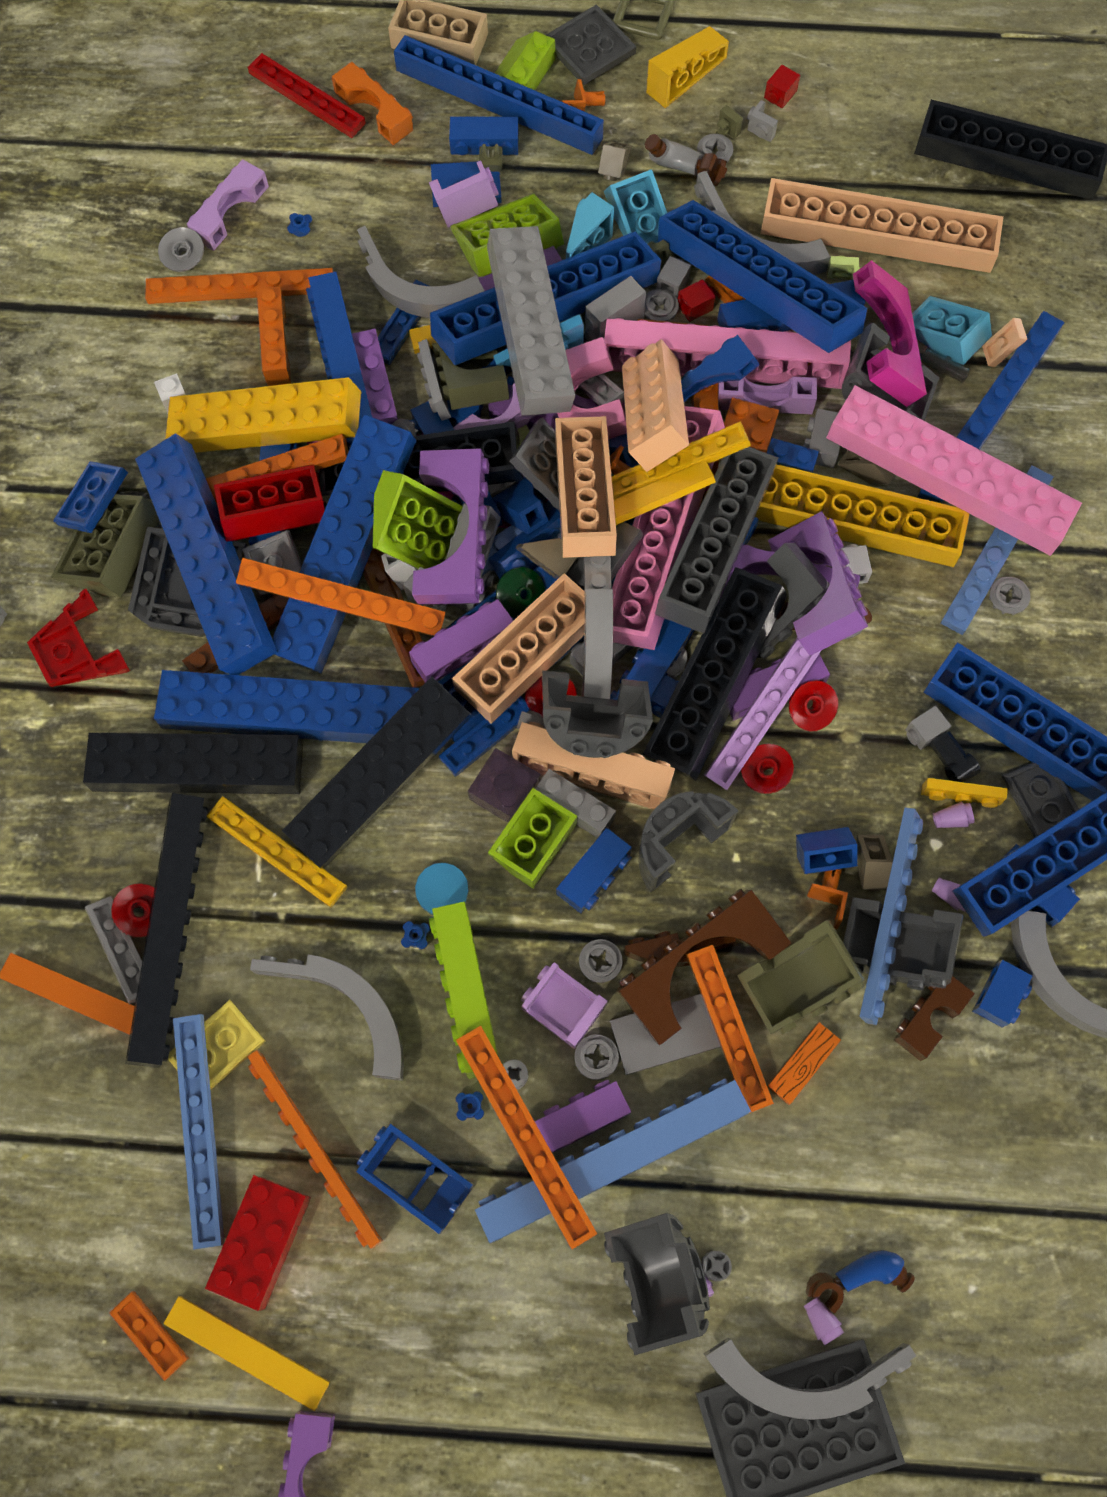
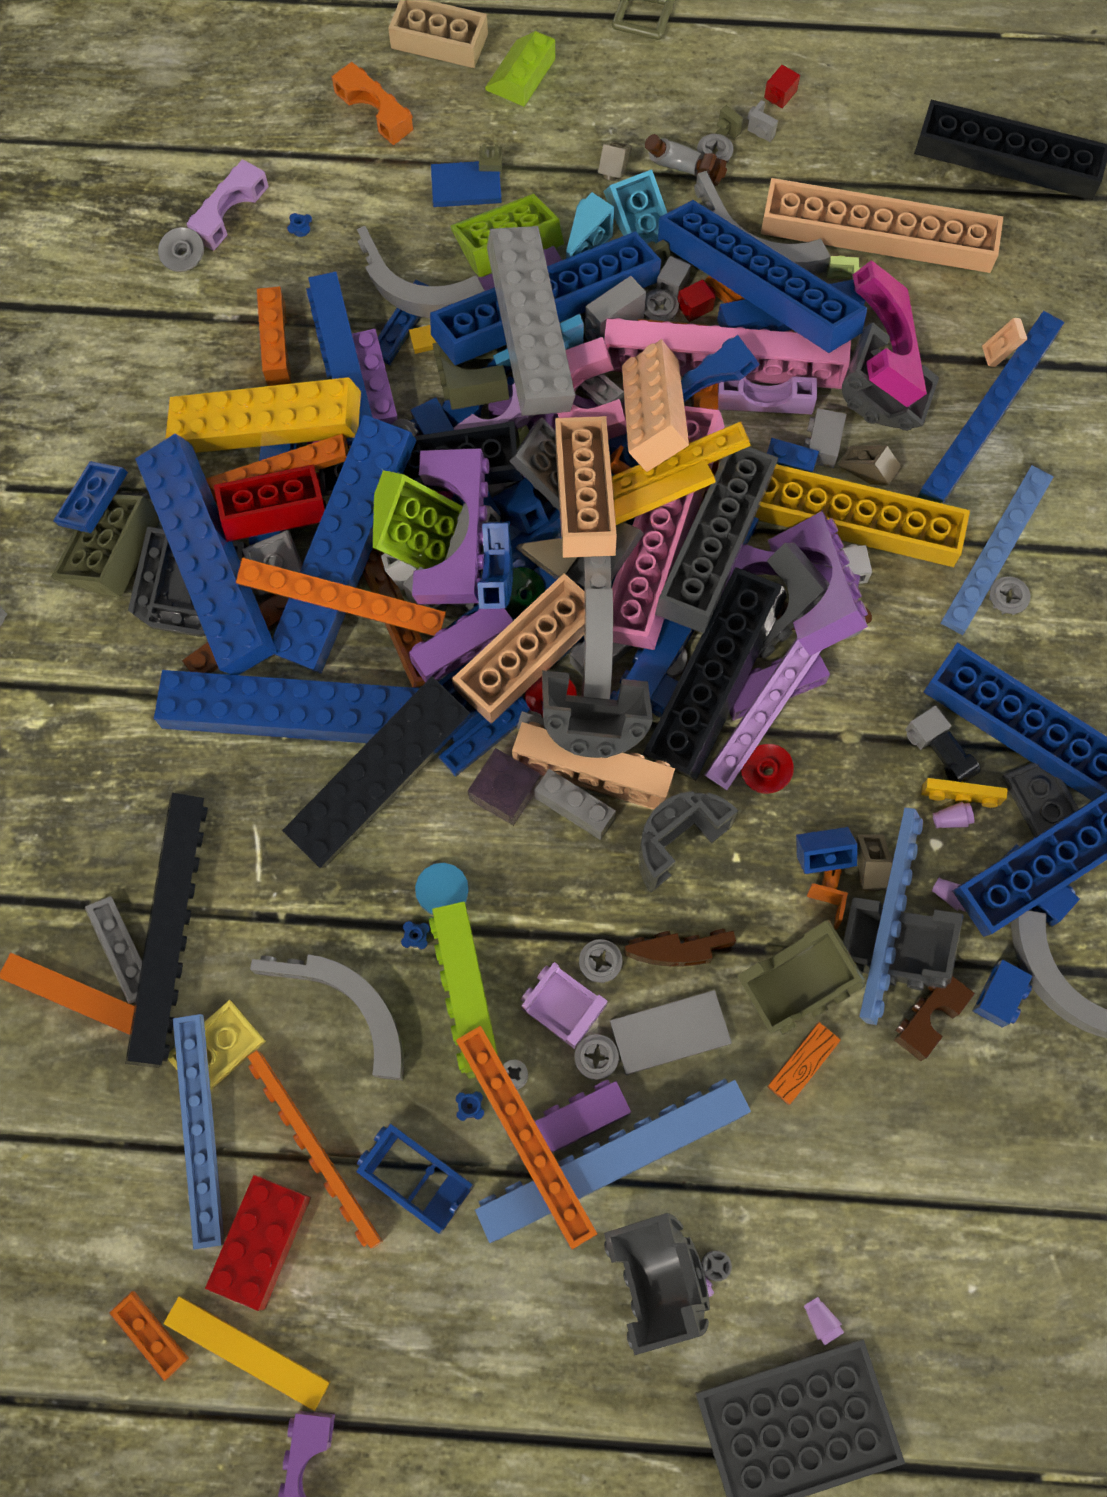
red wing [27,588,130,687] -> none
black brick [83,733,303,794] -> none
red dish [111,884,154,937] -> none
orange plate [145,268,333,304] -> none
white brick [154,373,186,413] -> none
yellow tile [206,796,347,908] -> none
red plate [247,53,366,138] -> none
blue brick [394,35,604,155] -> none
light grey plate [417,339,451,421] -> none
lavender panel [429,160,499,228] -> none
blue brick [449,117,519,155] -> none
lime slope [488,788,577,889] -> none
dark grey plate [546,4,636,86] -> none
blue brick [556,828,632,914] -> none
orange bracket [561,79,605,111] -> none
reddish brown arch [616,889,792,1046] -> none
yellow wedge [646,26,729,108] -> none
orange plate [686,944,774,1113] -> none
light grey arch [703,1338,916,1420] -> none
orange brick [724,397,779,453] -> none
red dish [789,680,838,731] -> none
piece [806,1250,915,1314] -> none
bright pink brick [826,385,1082,556] -> none
medium azure slope [912,296,992,365] -> none
clear smoke pin [921,348,971,384] -> none
none -> blue arch [477,522,513,609]

